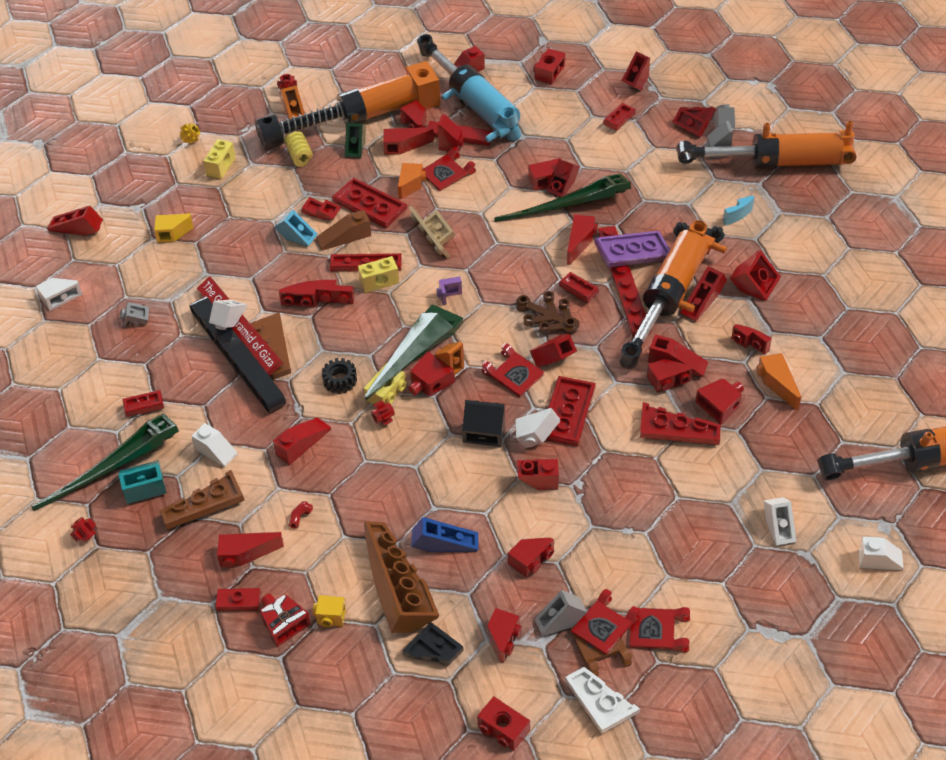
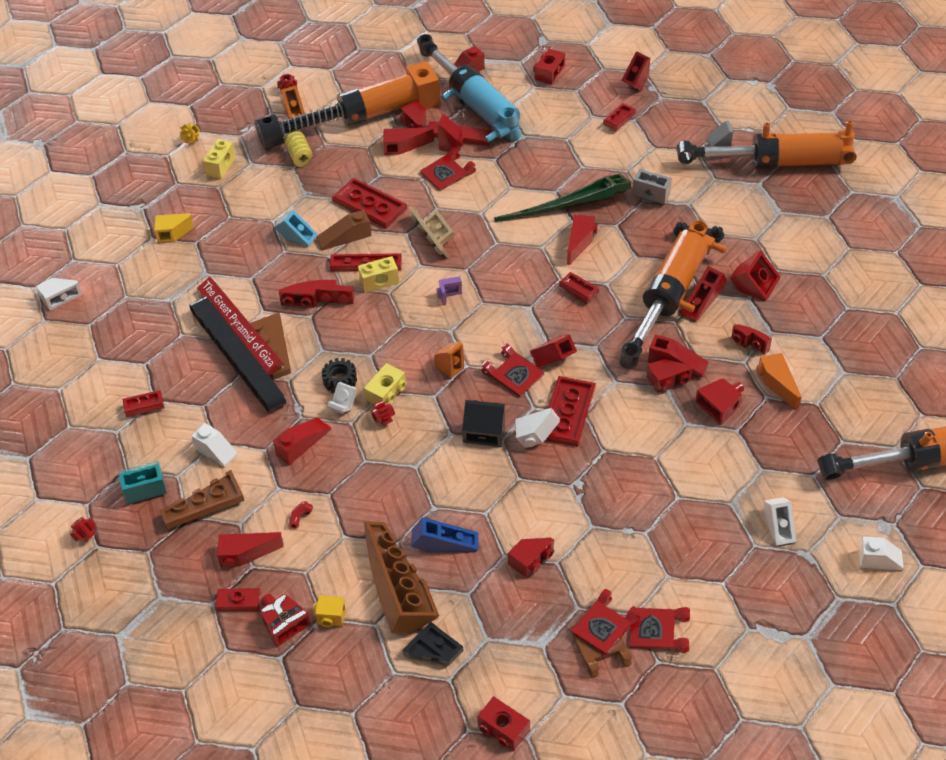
dark green plate [31,413,179,511] -> none
red slope [47,205,103,236] -> none
light grey bracket [119,302,149,327] -> none
white slope [209,300,247,330] -> none
red slope [301,197,341,220] -> none
dark green slope [345,123,366,158] -> none
plate [365,304,463,400] -> none
orange slope [398,163,426,199] -> none
red torso [408,351,455,396] -> none
red slope [487,608,522,663] -> none
reddish brown plant [516,291,580,334] -> none
red slope [517,459,559,490] -> none
red slope [528,158,562,191] -> none
light grey slope [534,590,587,636] -> none
red slope [547,159,580,197] -> none
white wing [565,667,640,734] -> none
medium lavender tile [594,231,670,267] -> none
red plate [598,226,651,337] -> none
red wing [640,402,721,445] -> none
red wing [672,106,717,137] -> none
light grey slope [713,104,735,129] -> none
medium azure slope [723,195,755,226] -> none
none -> white bracket [327,382,357,414]
none -> light grey brick [632,169,672,204]

